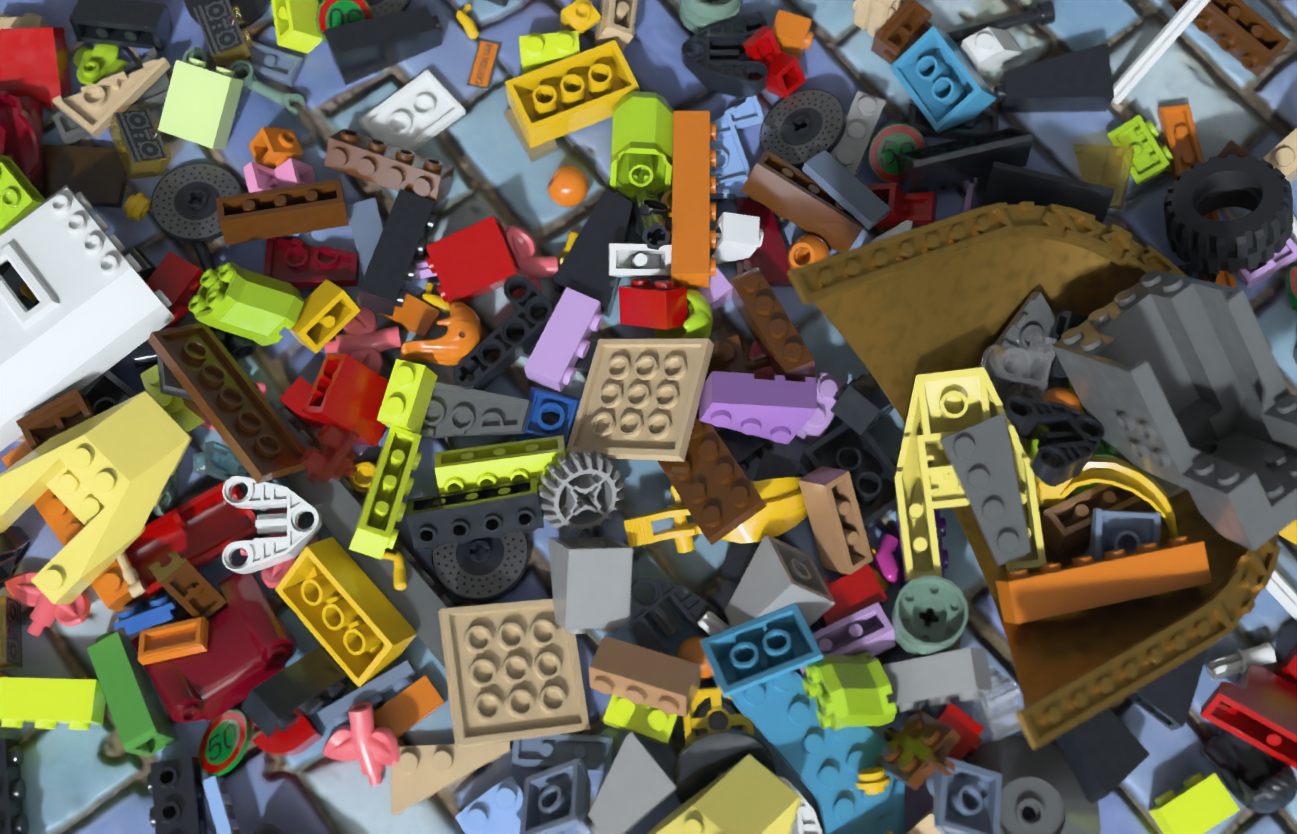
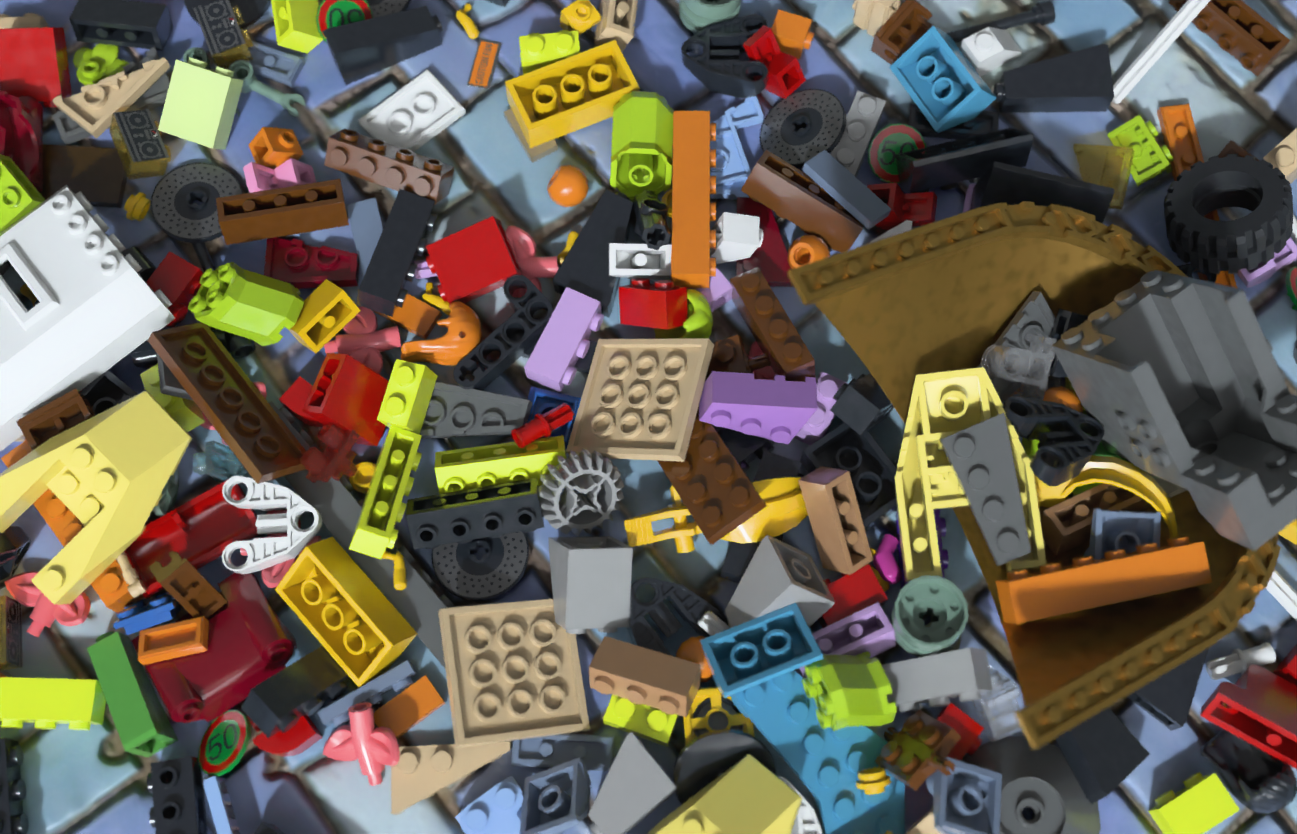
none -> red axle [511,403,574,449]

